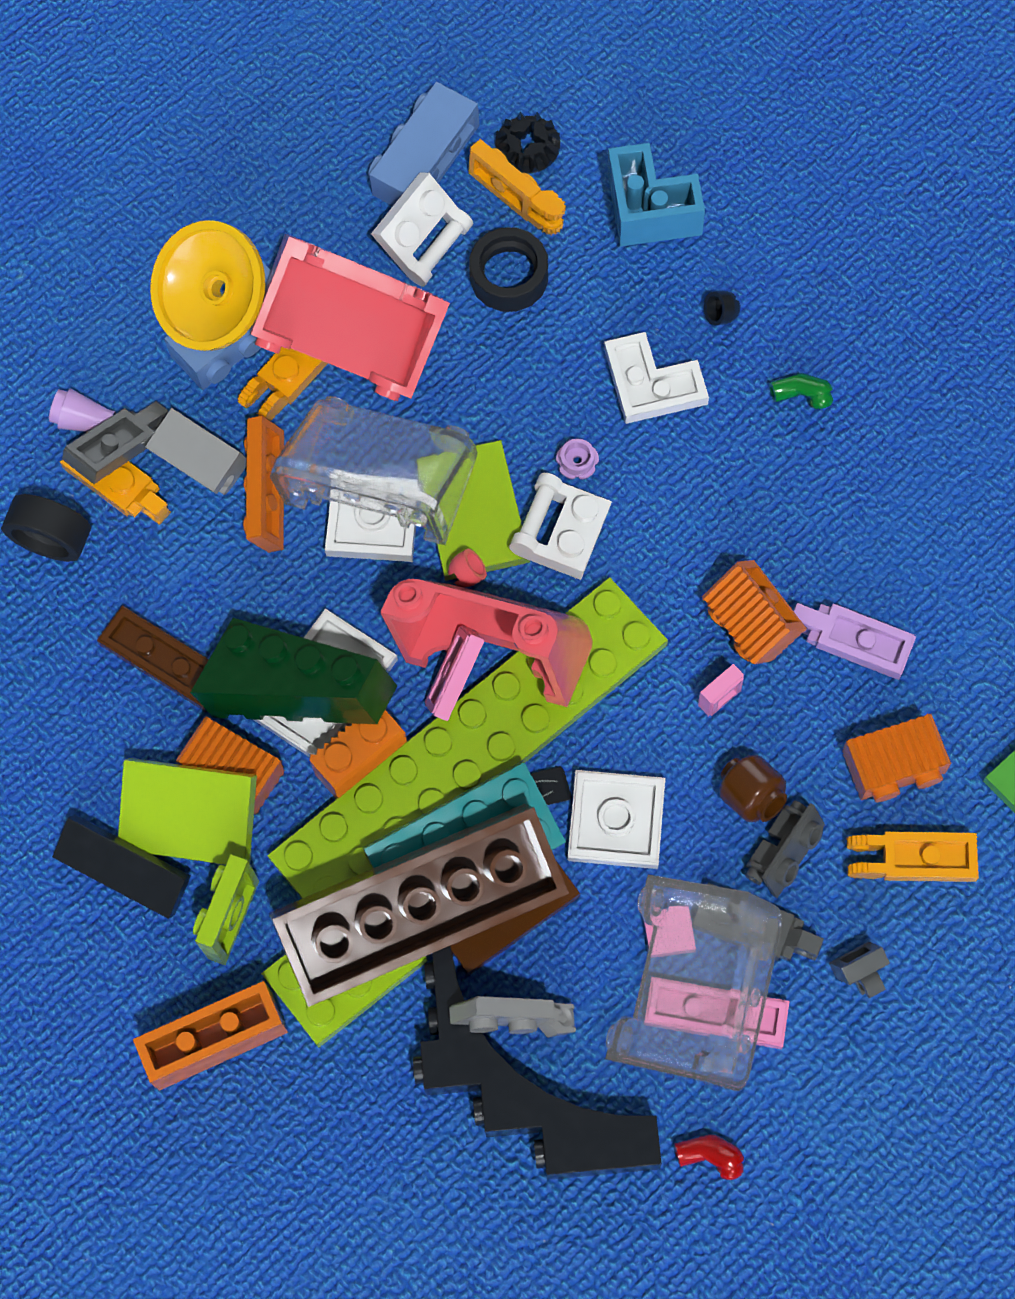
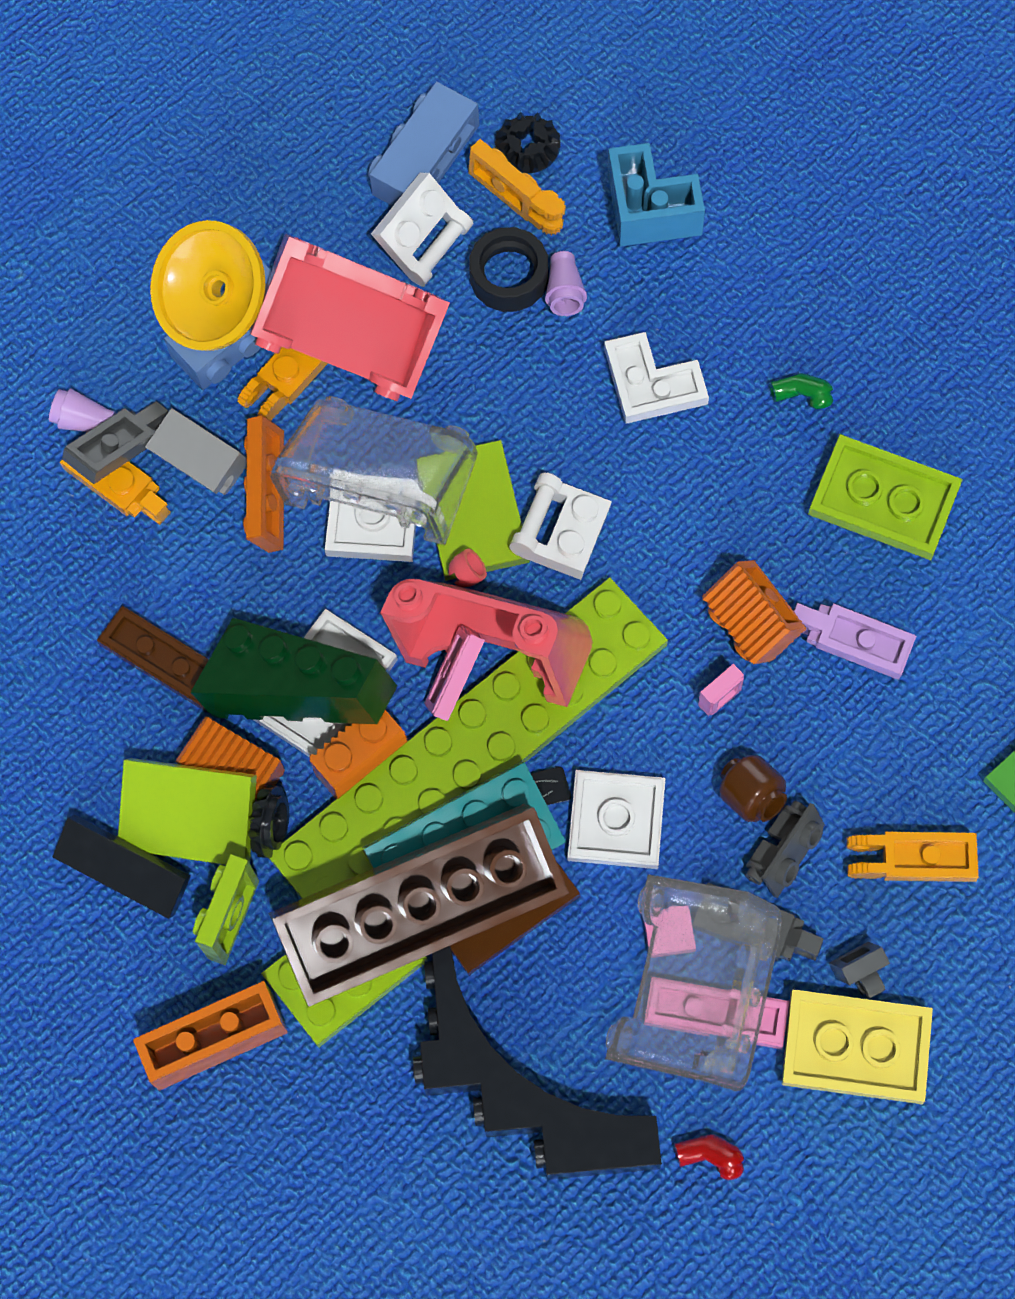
black tyre [1,494,91,562] -> none
light grey hinge [449,996,576,1038] -> none
lavender plate [556,439,599,479] -> none
black hinge [704,291,741,326] -> none
orange brick [842,714,951,803] -> none
none -> black gear [248,785,289,858]
none -> lavender cone [545,251,587,316]
none -> light yellow plate [781,989,933,1104]
none -> lime plate [808,434,963,561]

